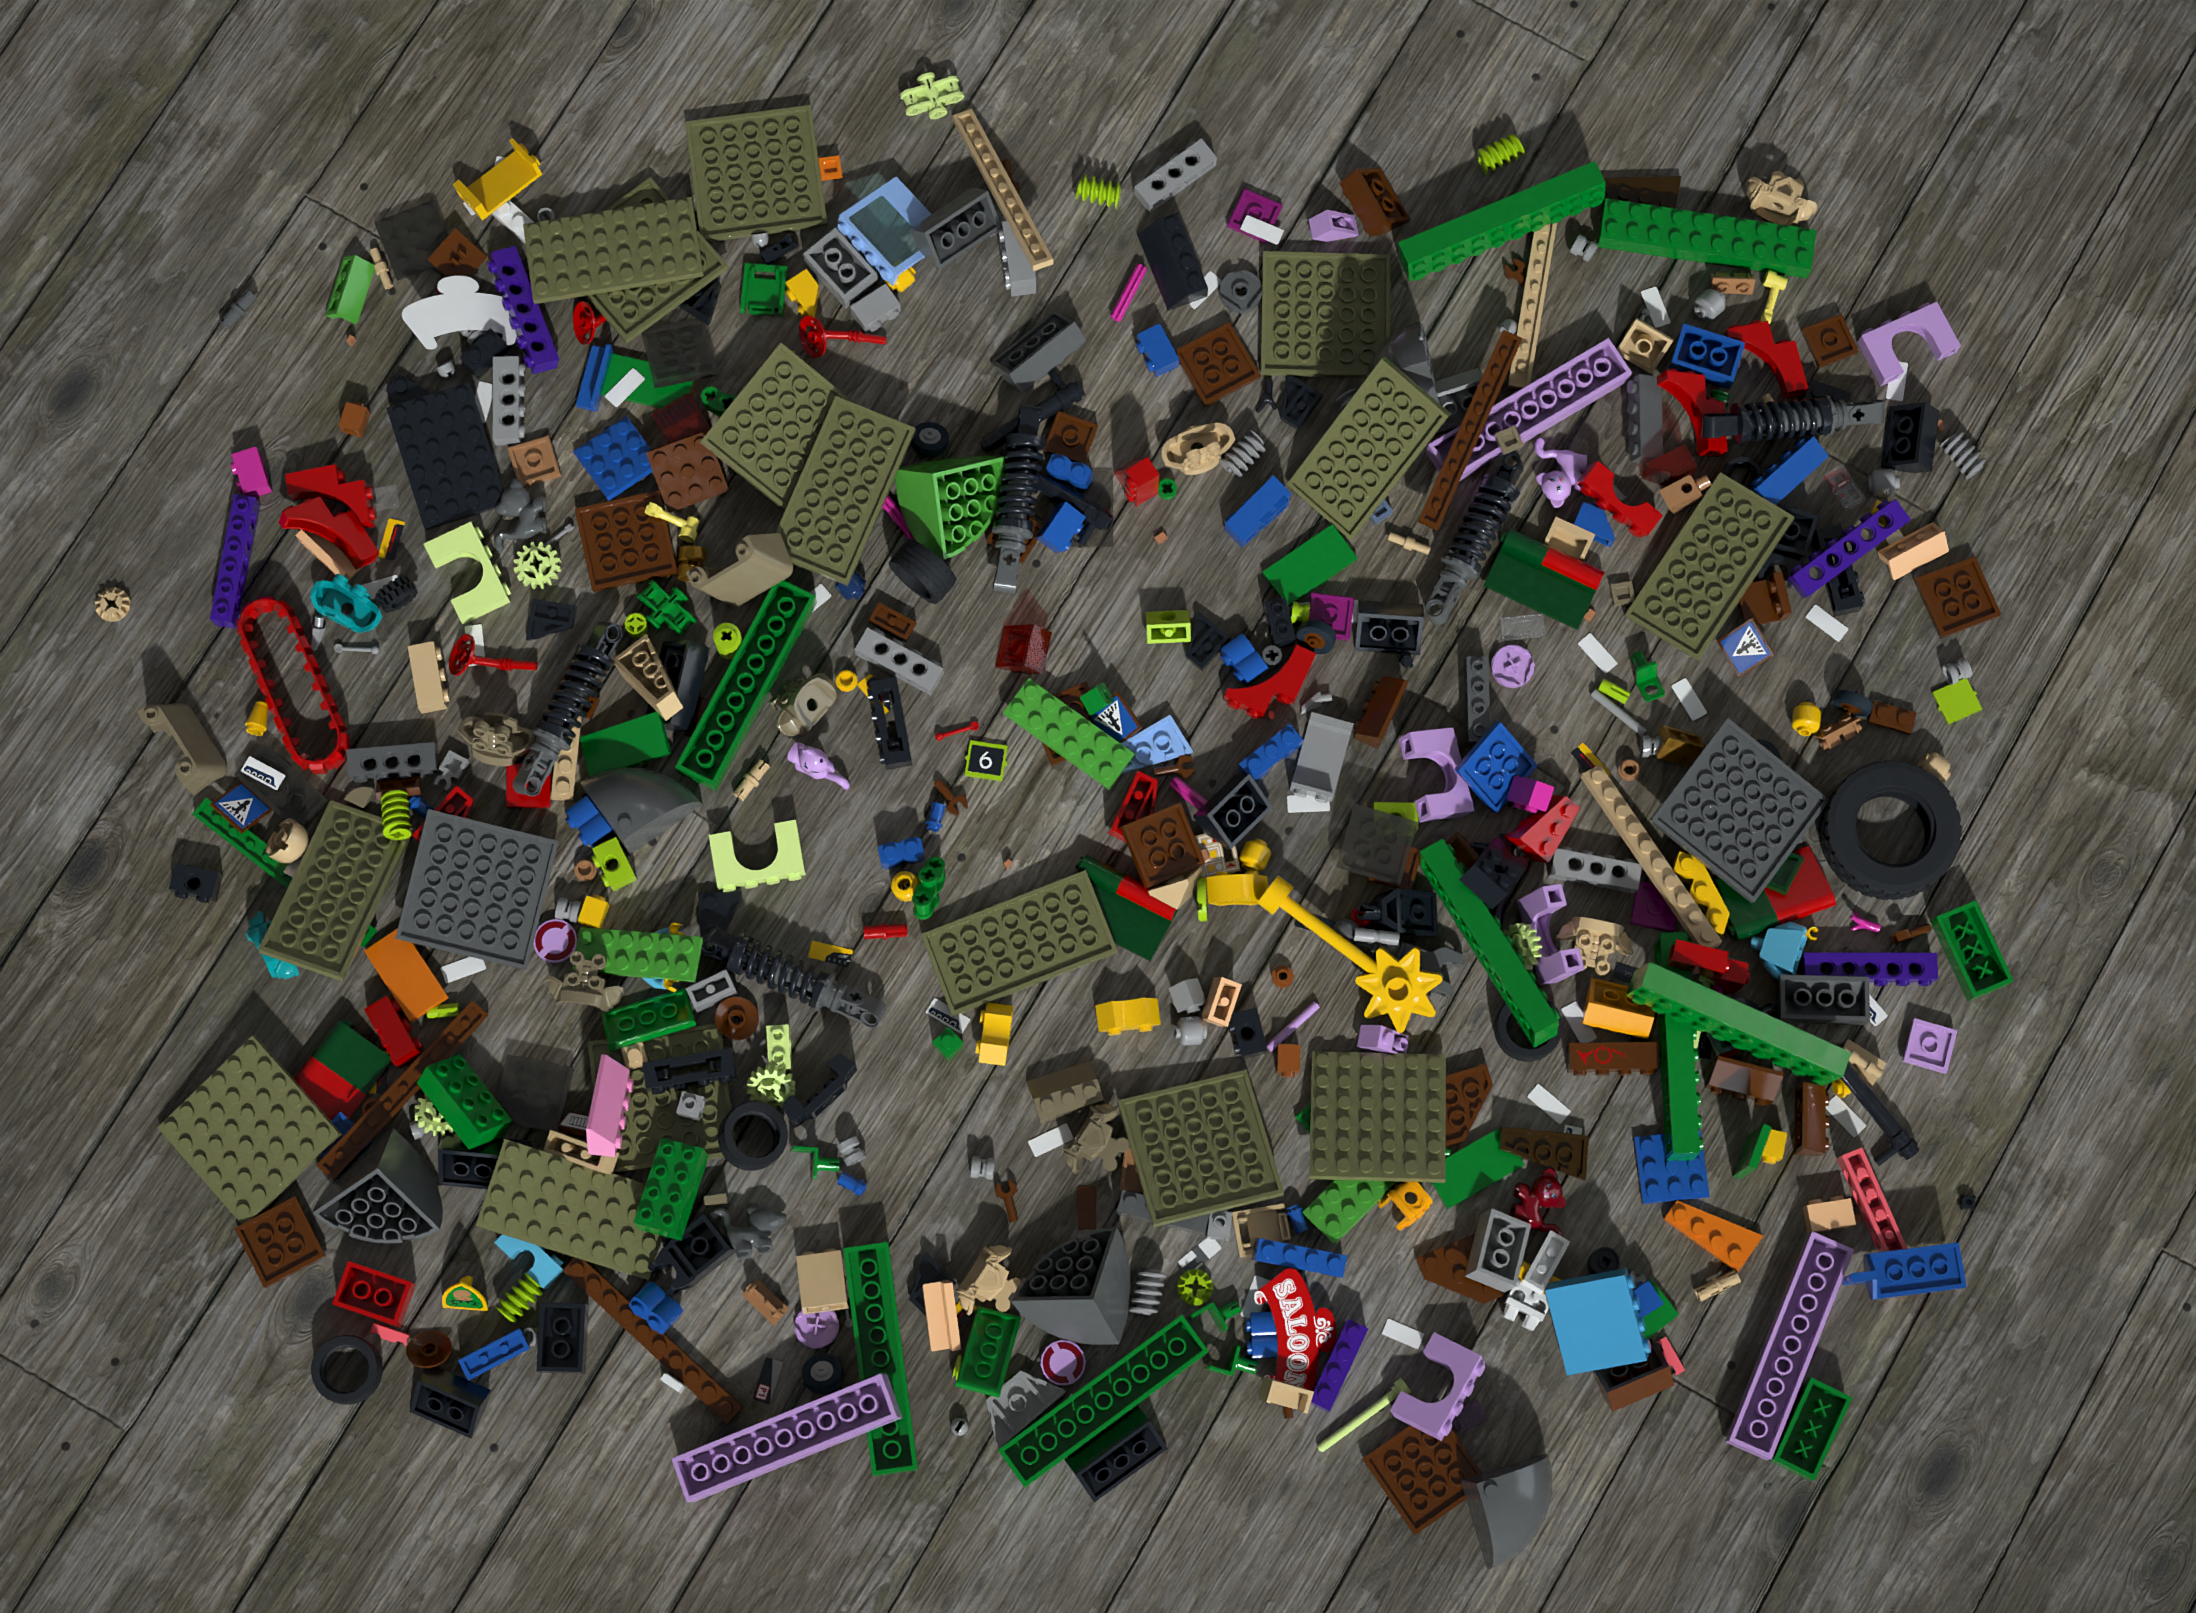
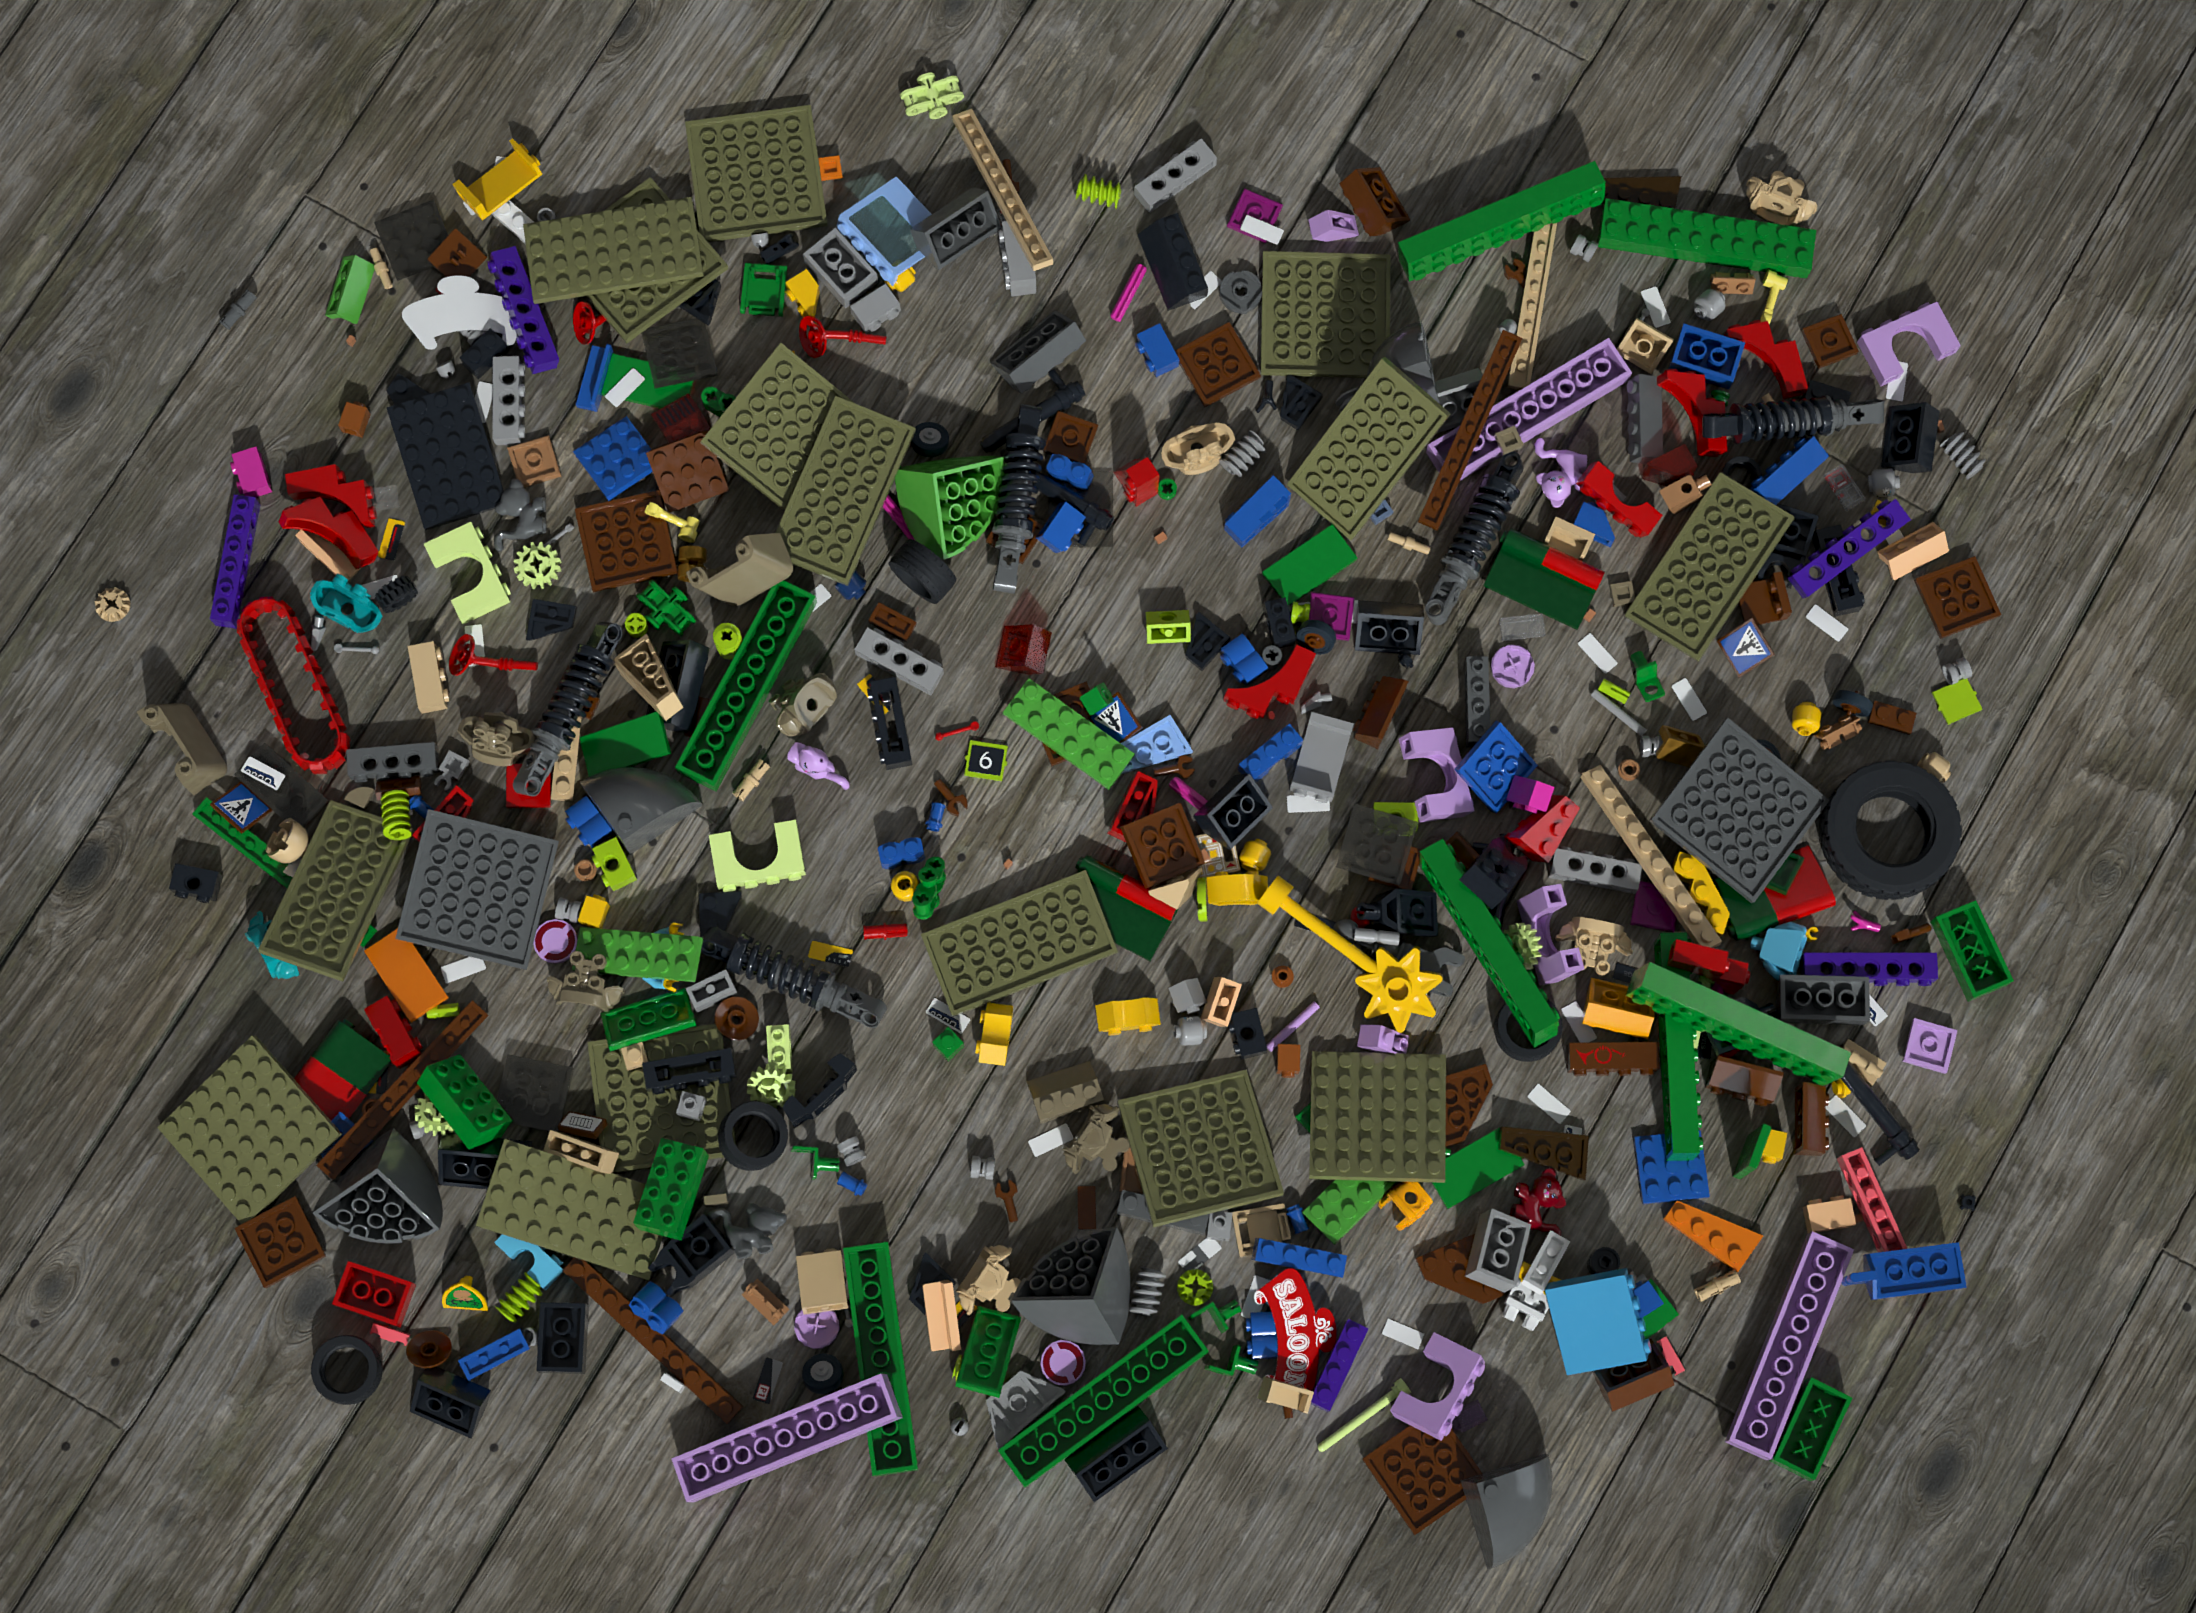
yellow cone [245,702,268,736] -> none
bright pink slope [586,1054,634,1157] -> none
yellow plate [836,670,858,692] -> none
lime piece [1477,134,1525,175] -> none
sticker [1571,743,1610,776] -> none

